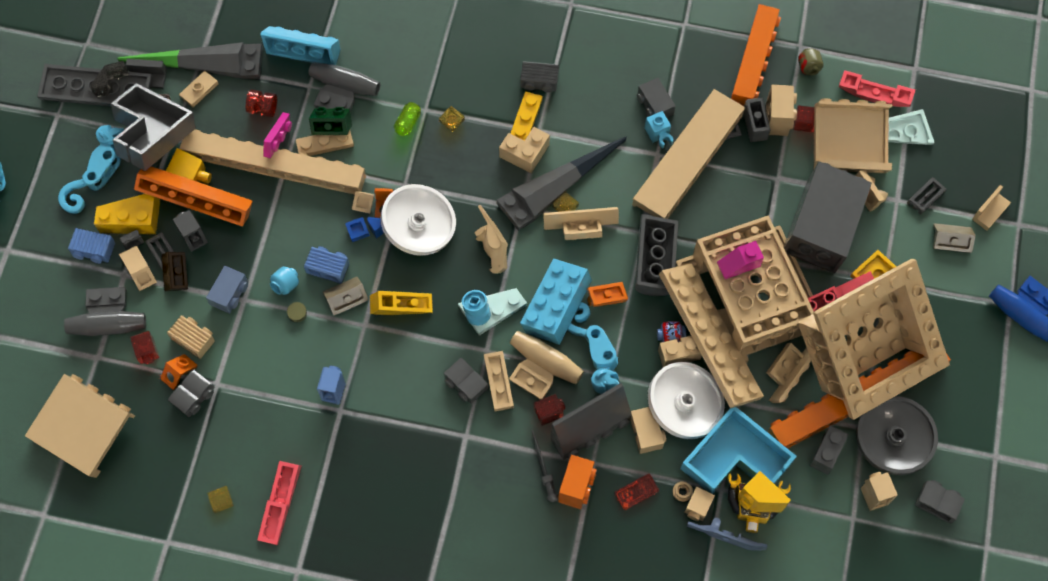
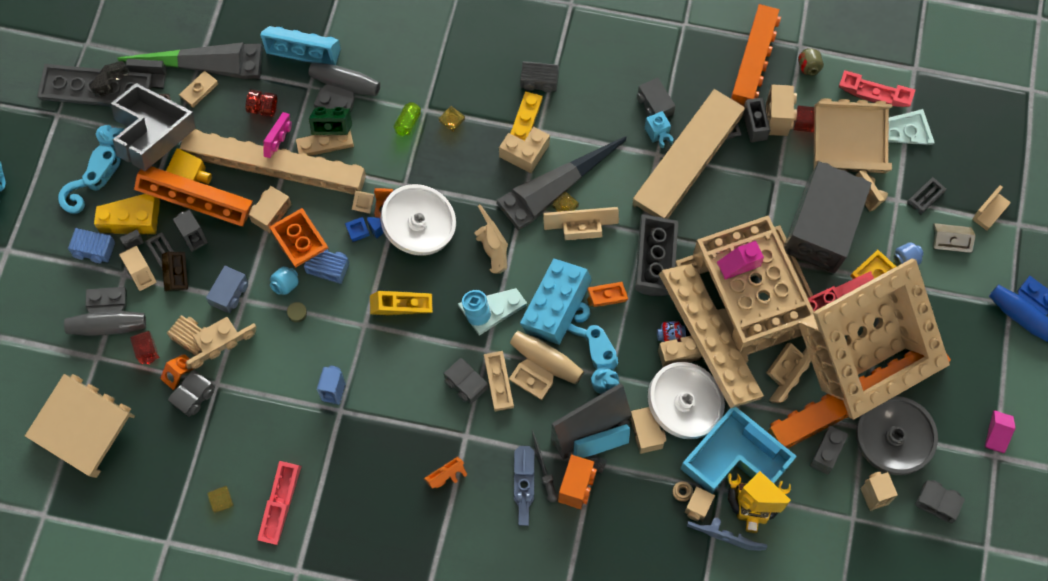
dark tan panel [323,277,369,315] -> none
clear red brick [534,394,566,426] -> none
clear red tile [614,473,659,511] -> none
none -> tan bracket [186,317,256,370]
none -> tan brick [249,186,292,233]
none -> orange slope [269,208,329,268]
none -> orange plate [424,457,467,489]
none -> sand blue piece [514,446,534,526]
none -> medium azure tile [573,424,630,458]
none -> dark grey piece [586,455,607,474]
none -> dark azure tile [742,423,781,459]
none -> medium blue head [893,242,923,266]
none -> dark pink slope [985,410,1015,453]

